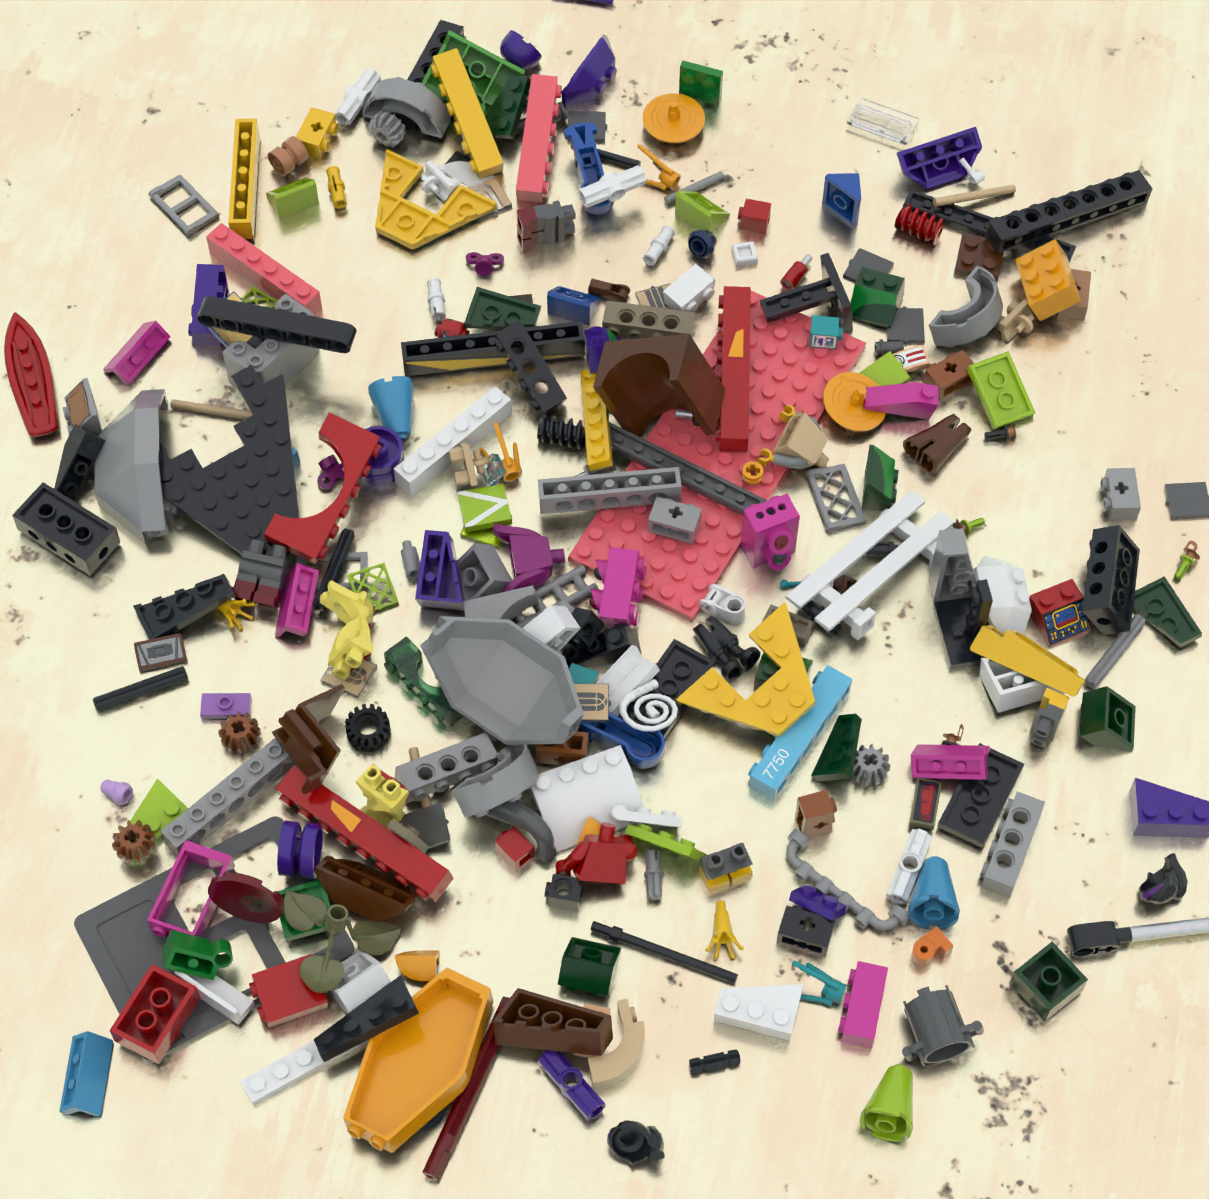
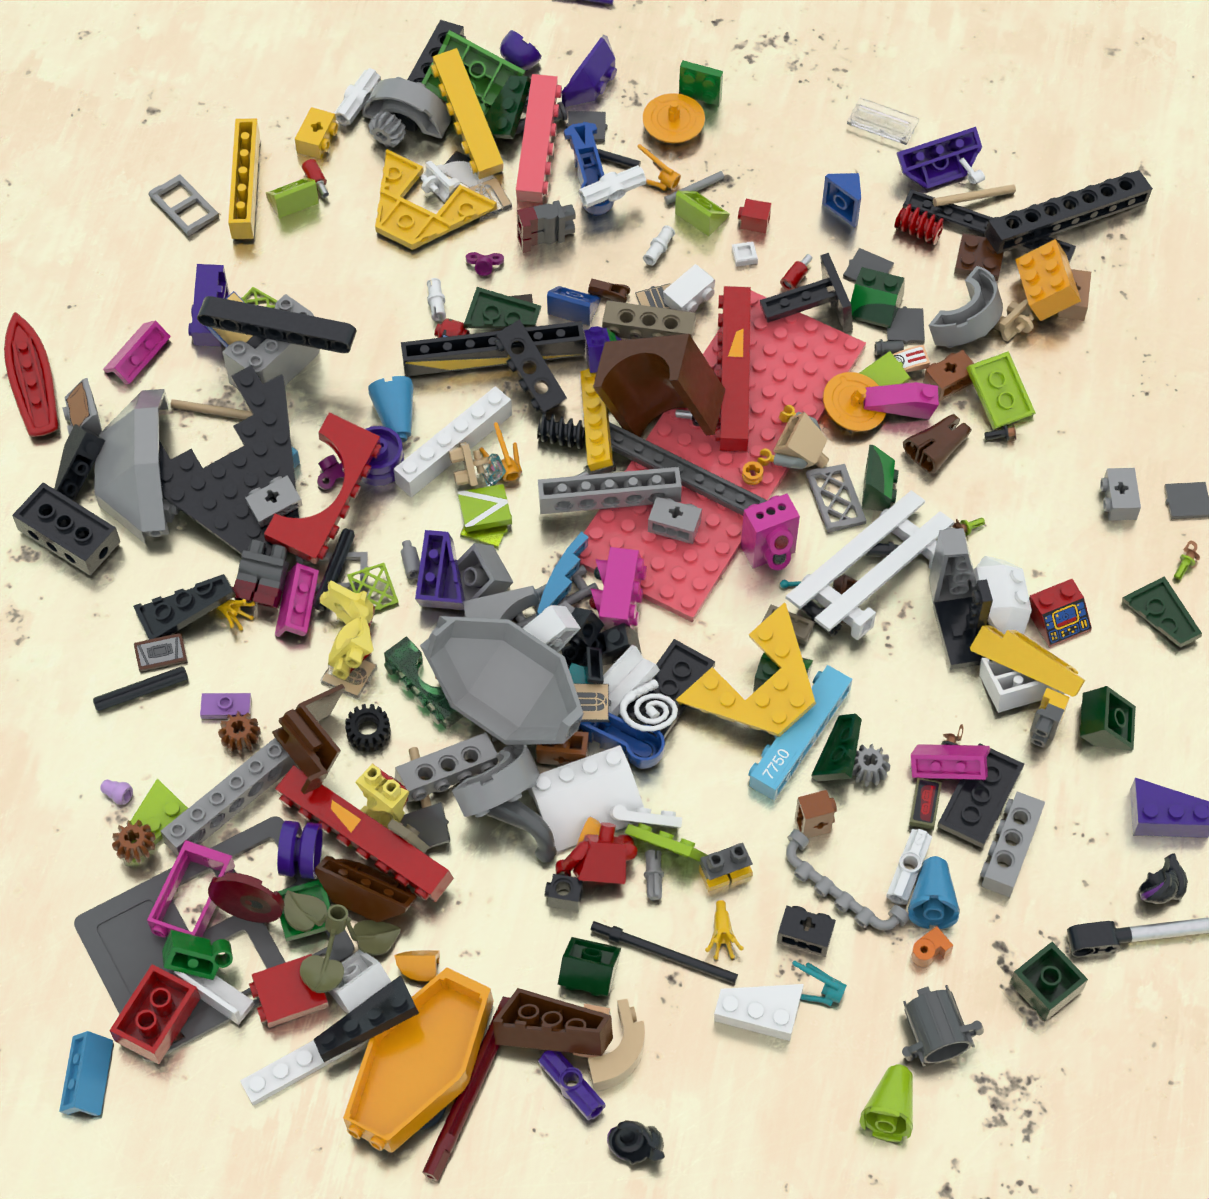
coral brick [206,223,322,315] -> none
nougat wheel [267,136,309,176] -> none
yellow pin [326,166,347,209] -> none
magenta torso [492,524,565,592] -> none
red brick [495,826,535,872] -> none
dark blue cone [688,230,717,259] -> none
black axle [689,1049,741,1074] -> none
black piece [693,615,761,681] -> none
white piece [698,584,745,625] -> none
dark purple plate [789,885,847,921] -> none
teal brick [809,315,843,349] -> none
dark pink brick [838,961,888,1049] -> none
black brick [1081,525,1140,635] -> none
light grey axle [1084,614,1146,688] -> none
none -> light grey brick [245,475,303,528]
none -> red piece [302,159,329,198]
none -> dark azure slope [536,531,589,617]
none -> black piece [582,647,604,685]

